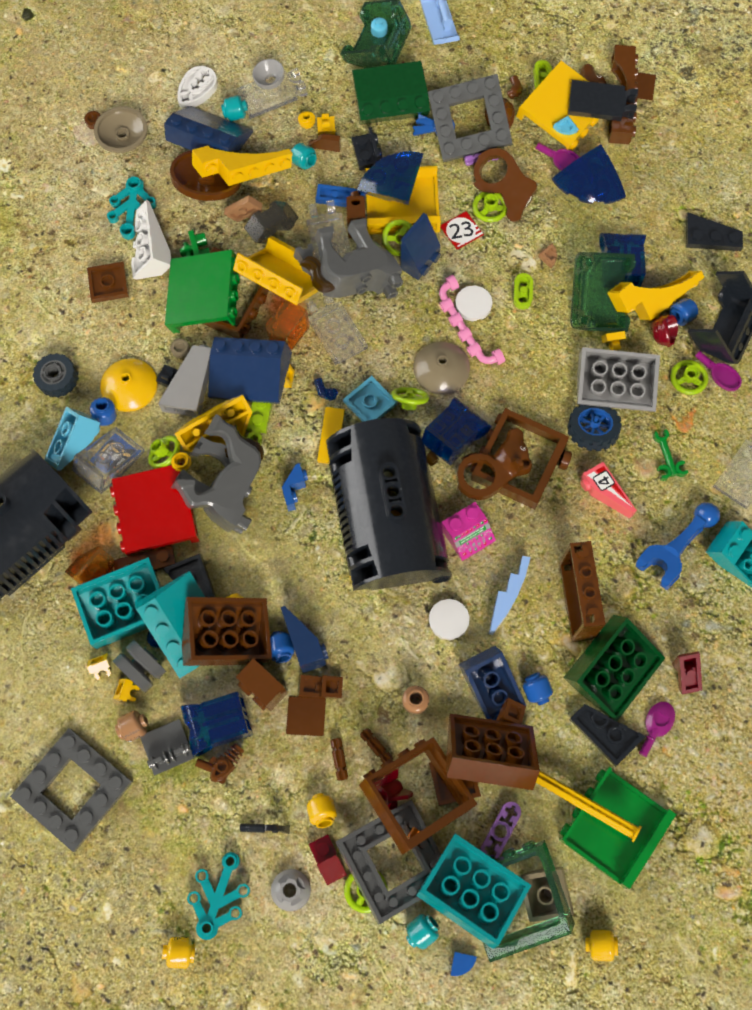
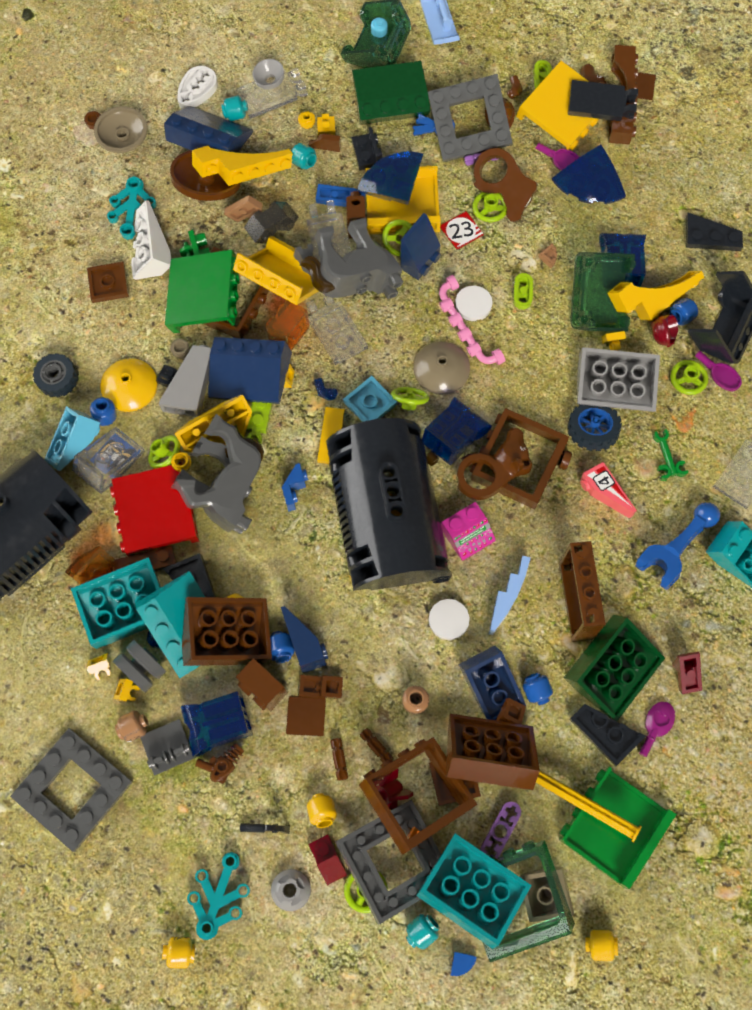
medium azure tile [553,116,579,135] -> none

